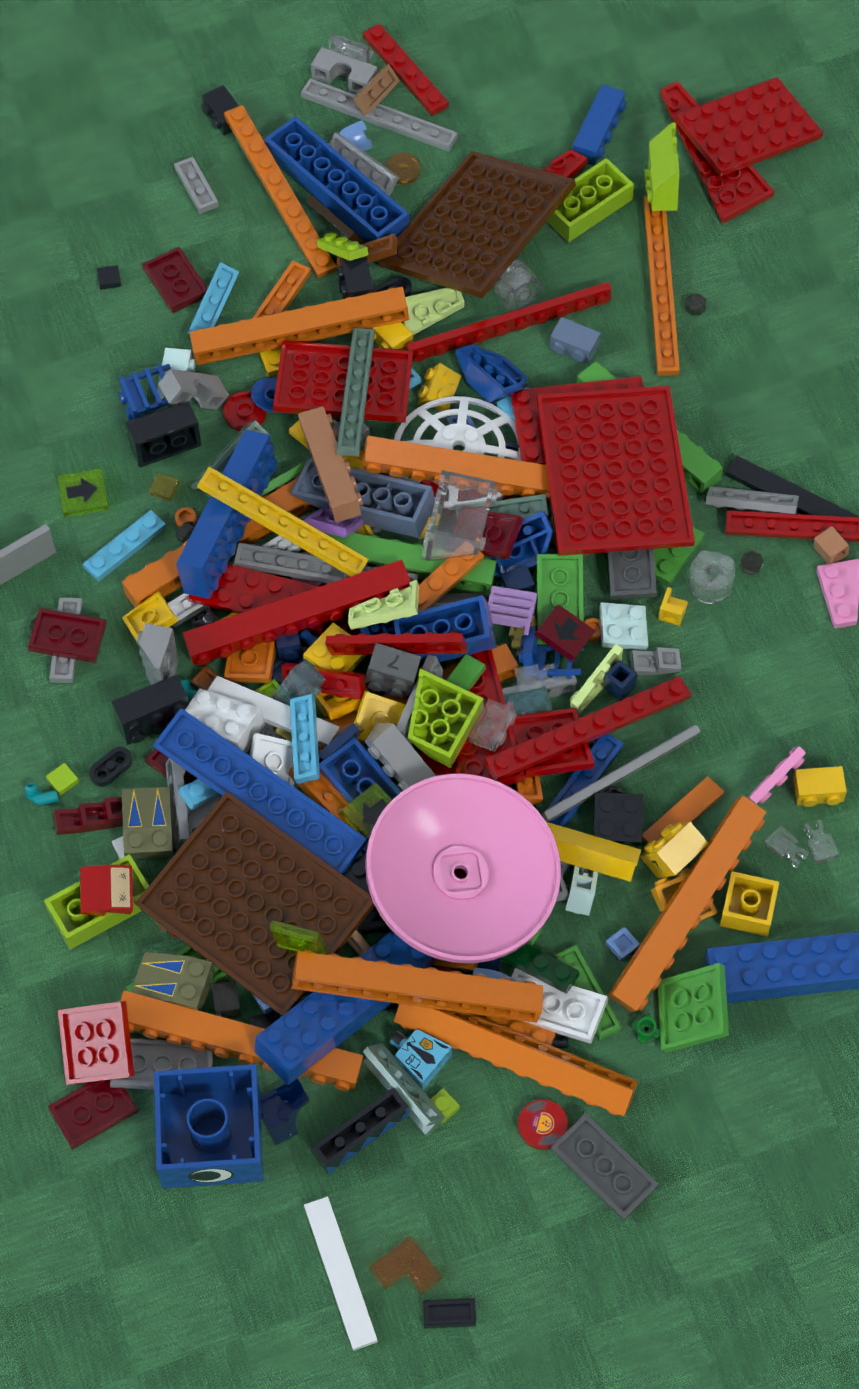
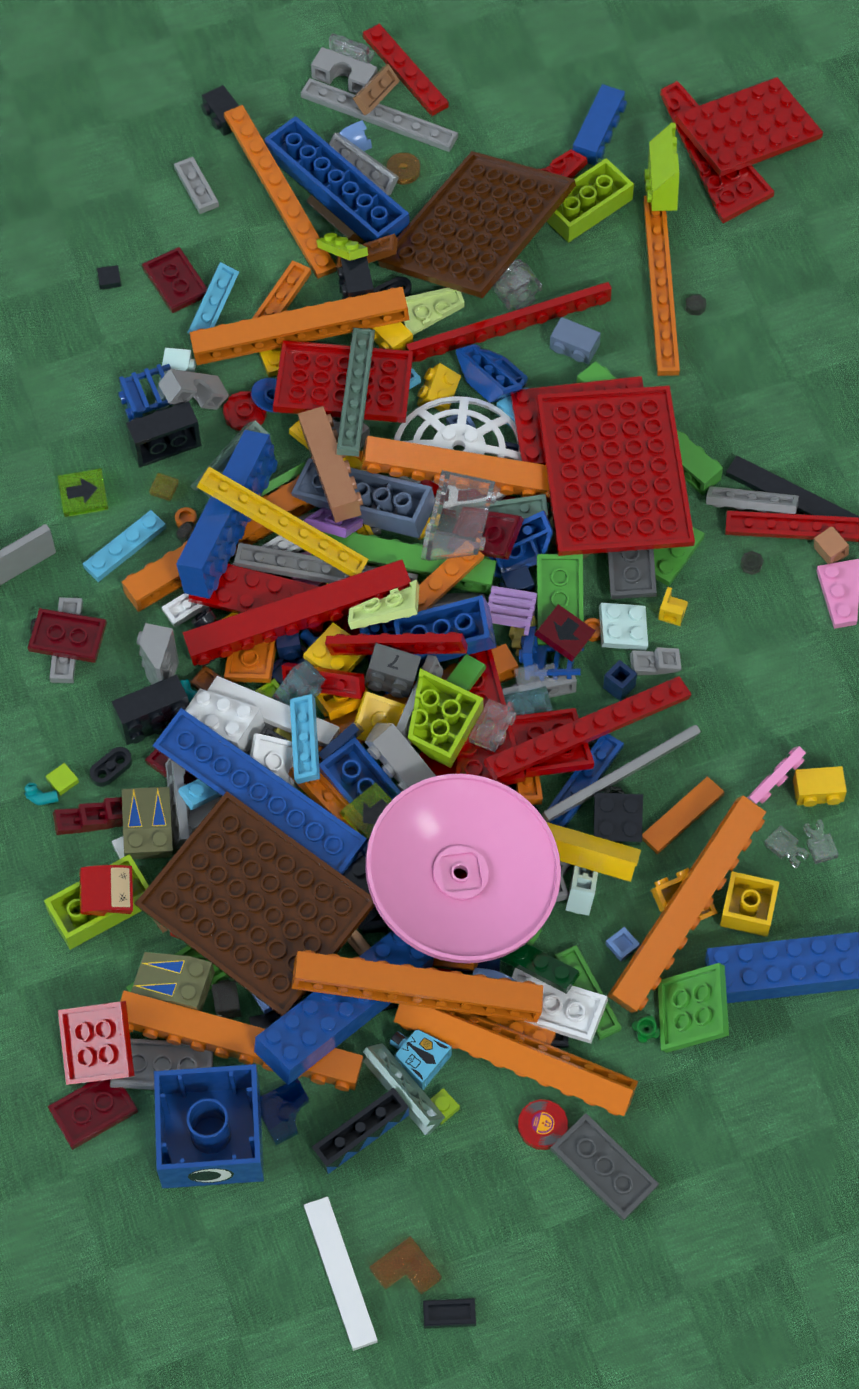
yellow plate [122,591,179,641] -> none
clear neon green tile [269,920,327,955] -> none
yellowish green wing [569,644,623,716] -> none
yellow brick [640,822,709,878] -> none
clear brick [688,550,735,604] -> none

